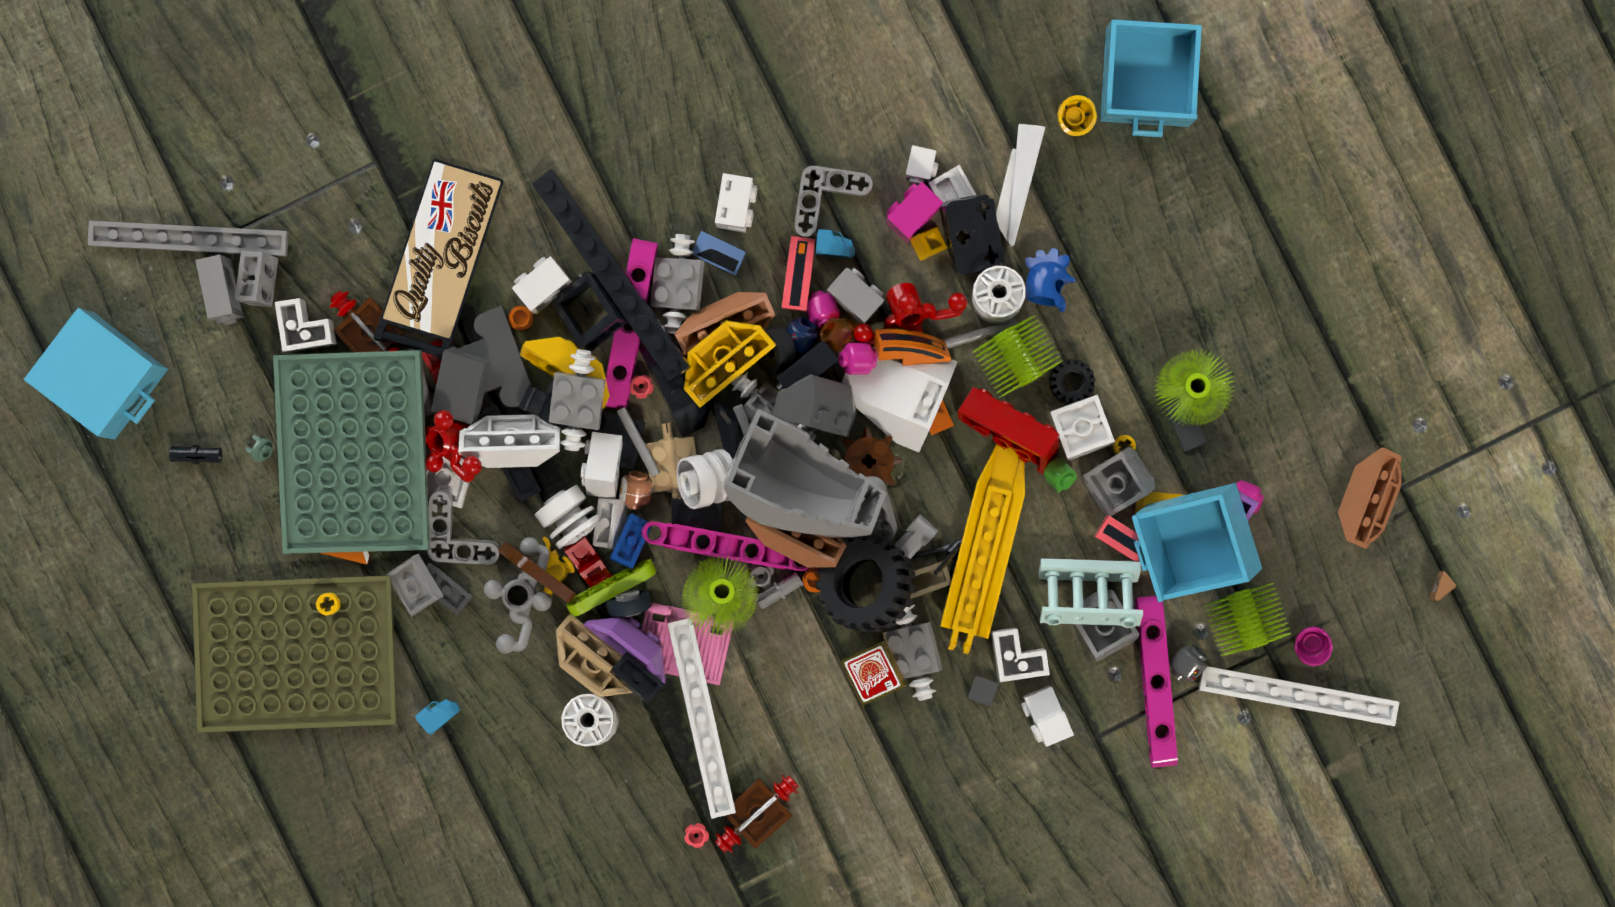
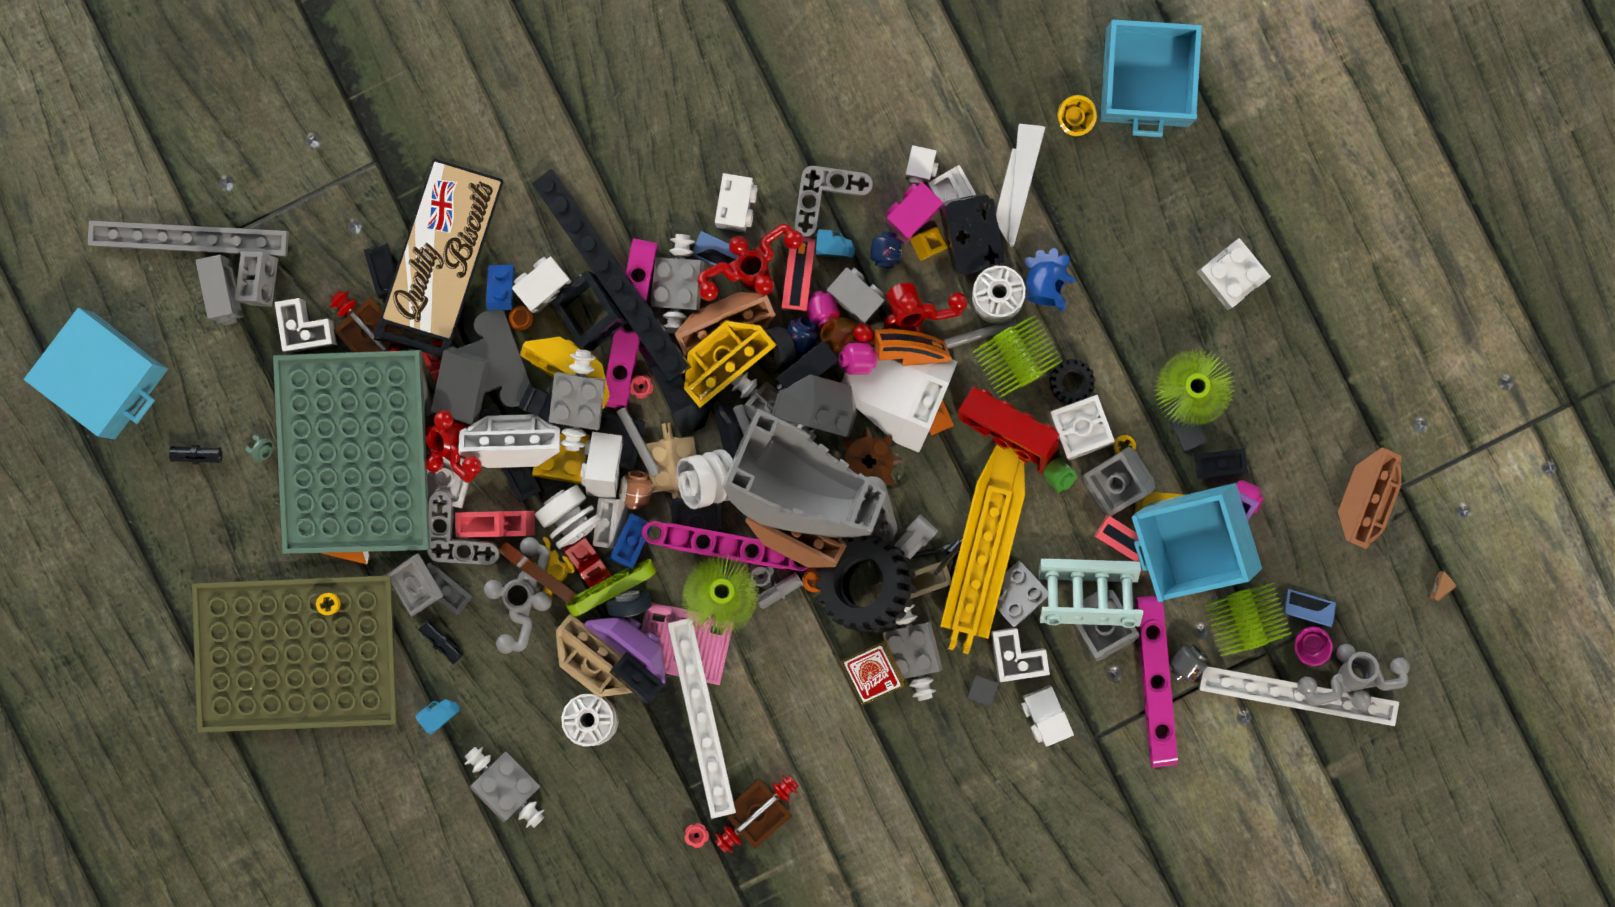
none -> black tile [364,243,396,298]
none -> black pin [418,619,464,665]
none -> coral slope [455,511,535,537]
none -> light grey plate [465,747,545,828]
none -> blue plate [486,265,514,310]
none -> yellow plate [532,433,590,485]
none -> red wheel [697,224,803,301]
none -> dark blue head [870,231,904,268]
none -> light grey hinge [996,560,1048,628]
none -> black plate [1194,448,1248,479]
none -> white piece [1197,238,1271,310]
none -> medium blue slope [1281,589,1336,627]
none -> light grey wheel [1297,644,1410,710]

